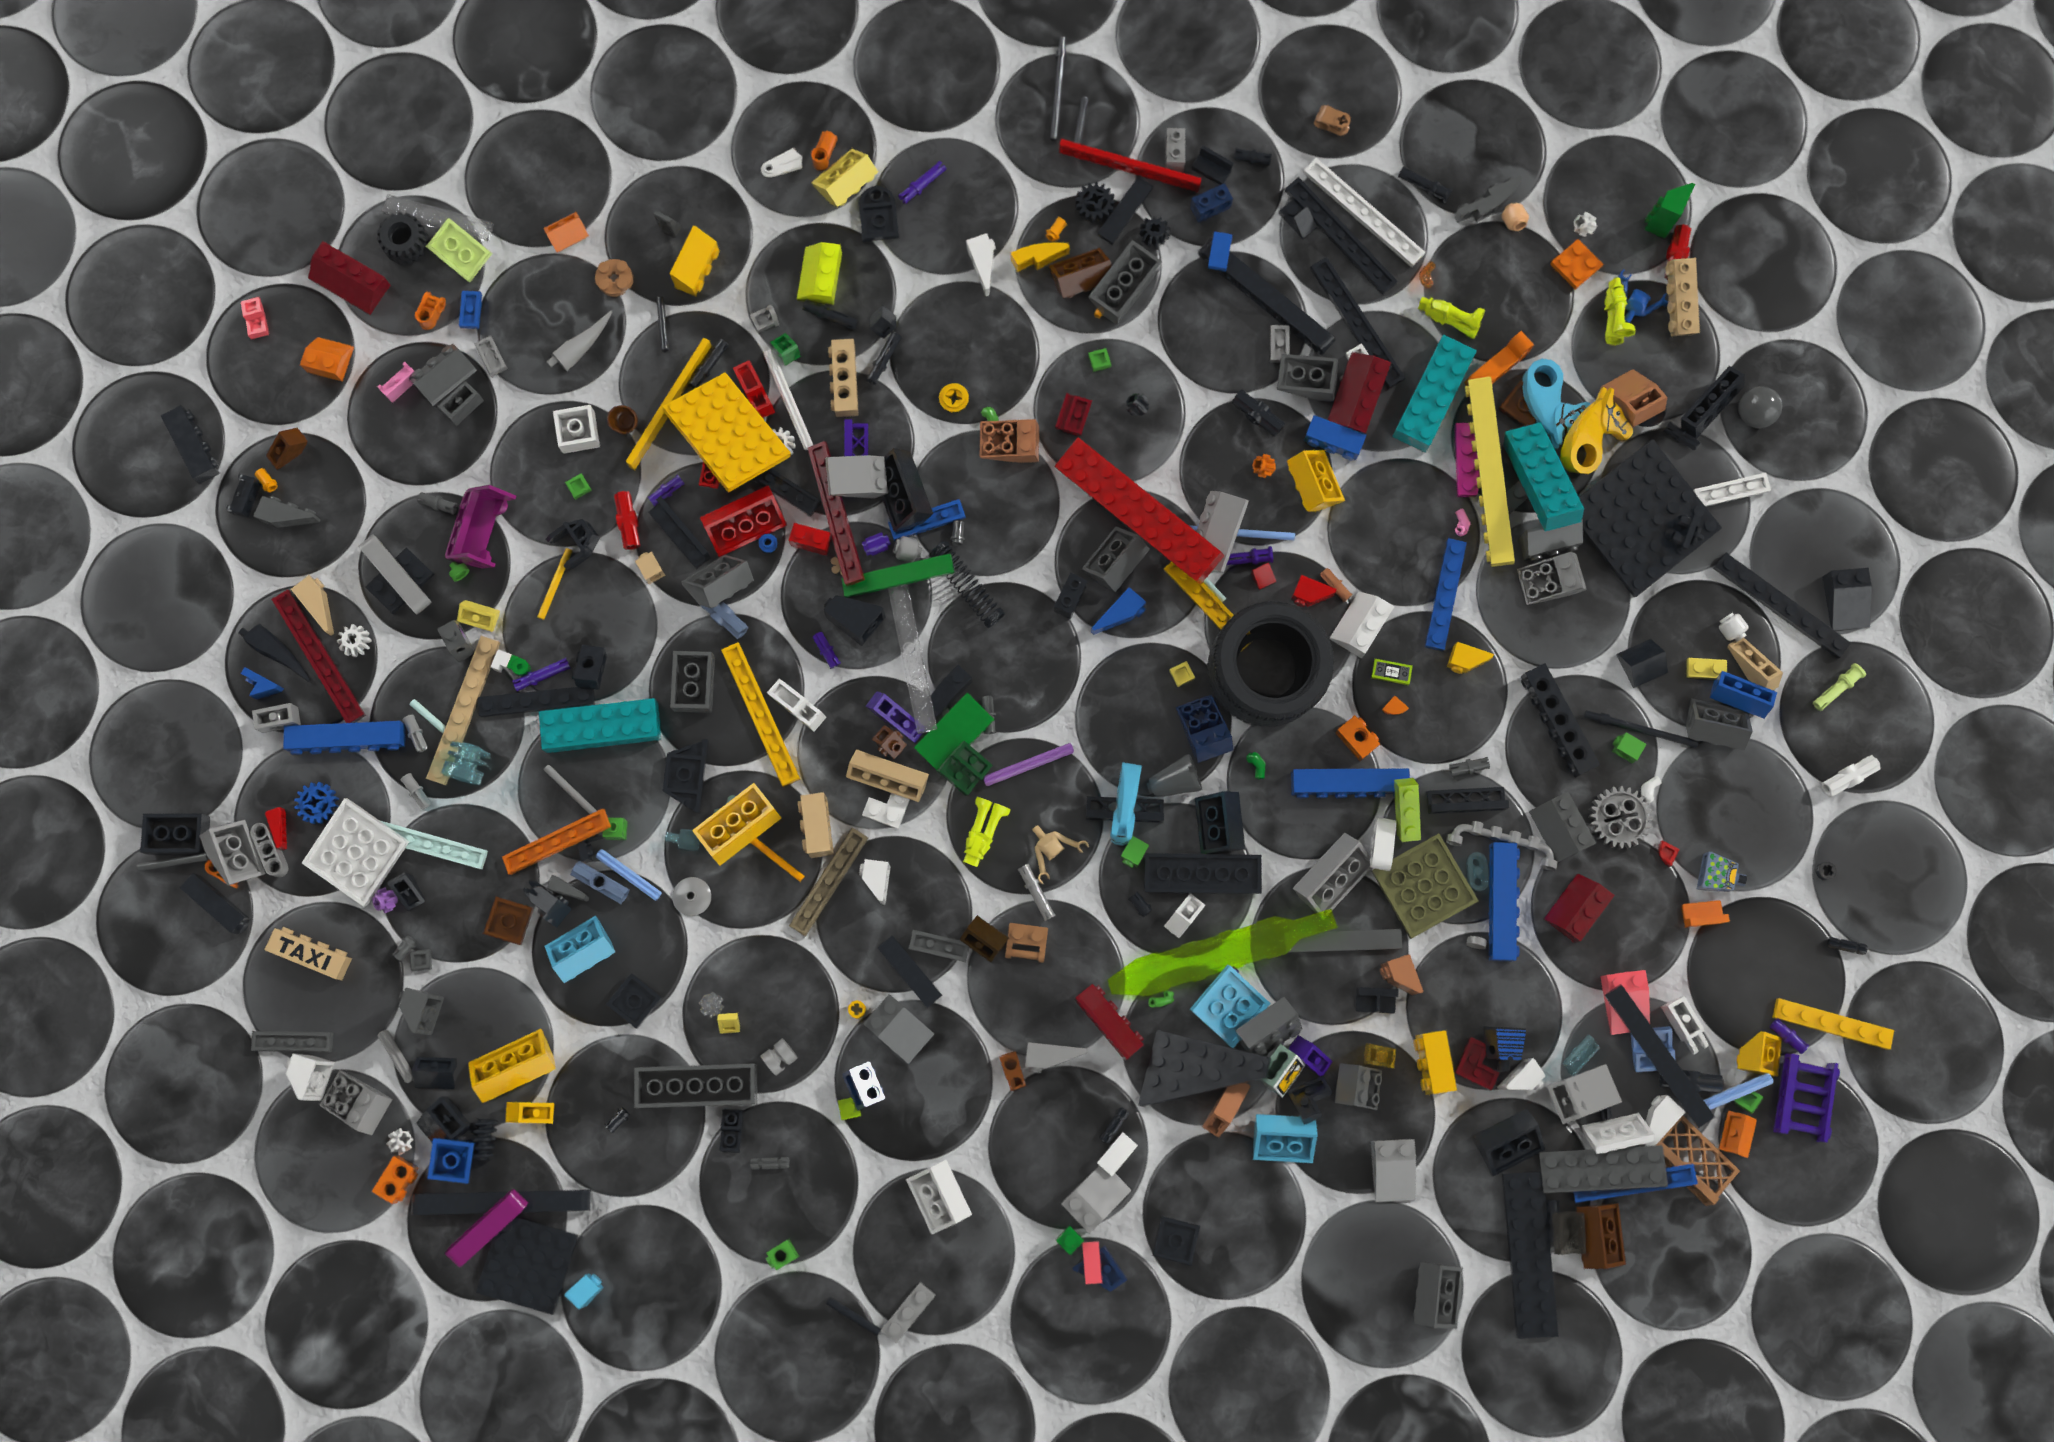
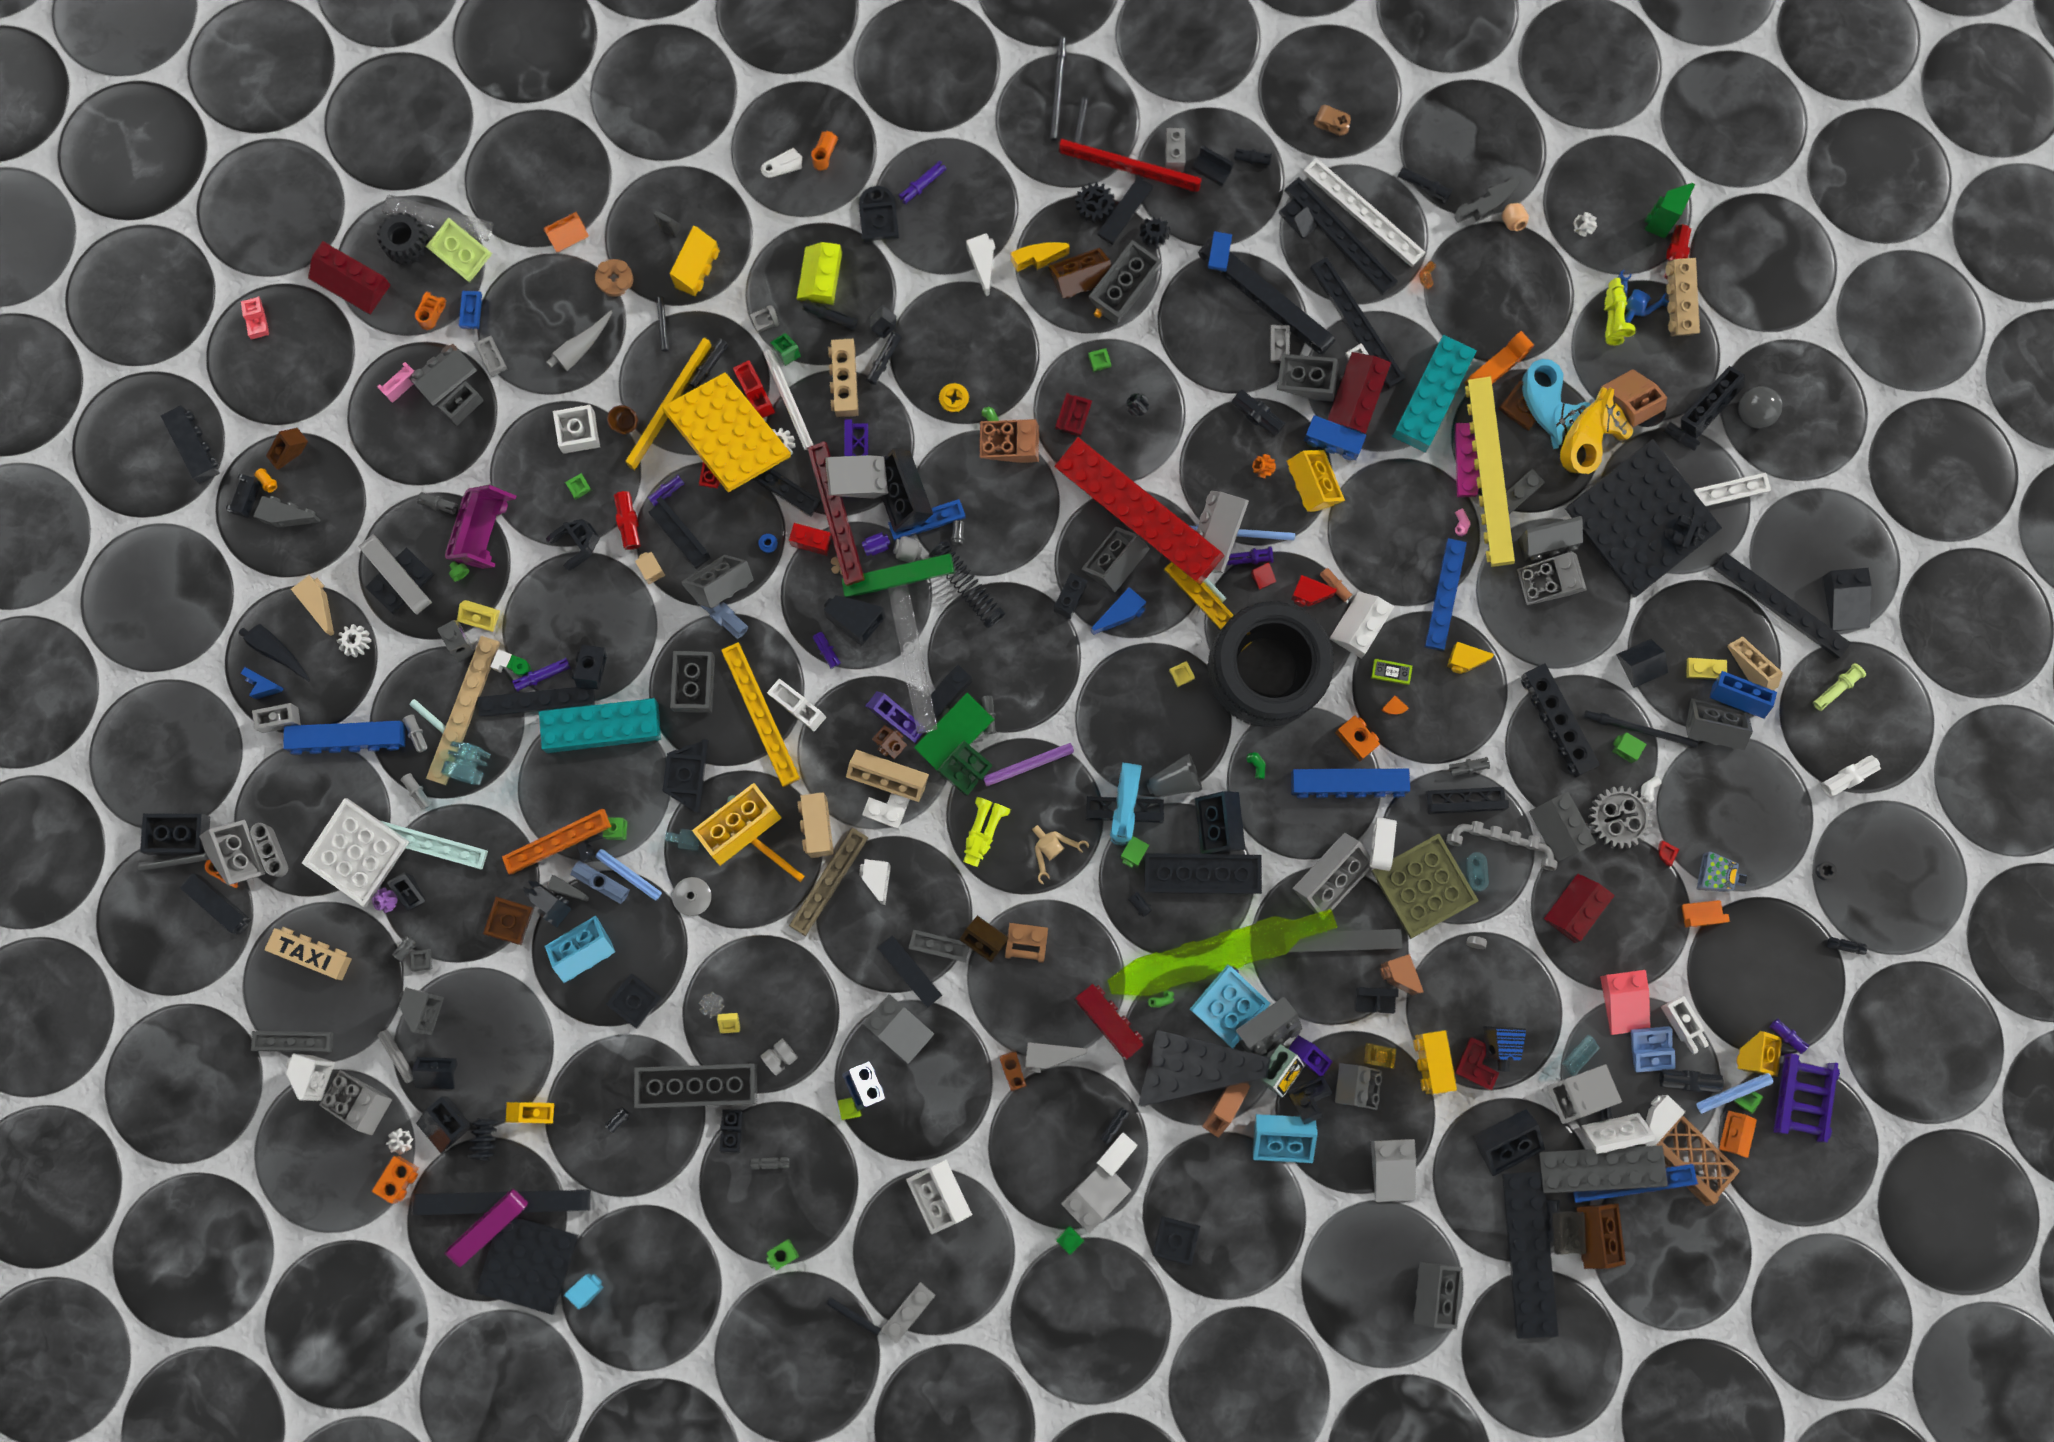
red slope [265,807,287,850] -> none
dark red plate [271,589,366,723] -> none
blue gear [294,782,339,825] -> none
orange slope [300,337,354,382] -> none
blue slope [427,1138,474,1184] -> none
yellow slope [468,1029,556,1103] -> none
yellow bar [537,548,573,620] -> none
light grey bar [544,765,597,814] -> none
red slope [700,486,787,557] -> none
light yellow slope [811,149,878,207] -> none
yellow bush [848,1000,866,1019] -> none
light grey pin [1018,864,1056,921] -> none
light orange pin [1046,217,1067,242] -> none
dark blue wing [1072,1245,1127,1292] -> none
coral piece [1082,1241,1102,1284] -> none
white slope [1164,893,1205,938] -> none
dark blue slope [1176,695,1234,763] -> none
dark blue brick [1190,183,1233,223] -> none
lime brick [1394,778,1421,842] -> none
neon yellow piece [1418,297,1485,339] -> none
blue brick [1489,842,1520,962] -> none
white slope [1497,1058,1545,1090] -> none
teal brick [1503,422,1584,532] -> none
orange plate [1550,239,1604,290] -> none
black tile [1604,984,1715,1128] -> none
white head [1719,612,1749,641] -> none
yellow plate [1772,998,1894,1050] -> none

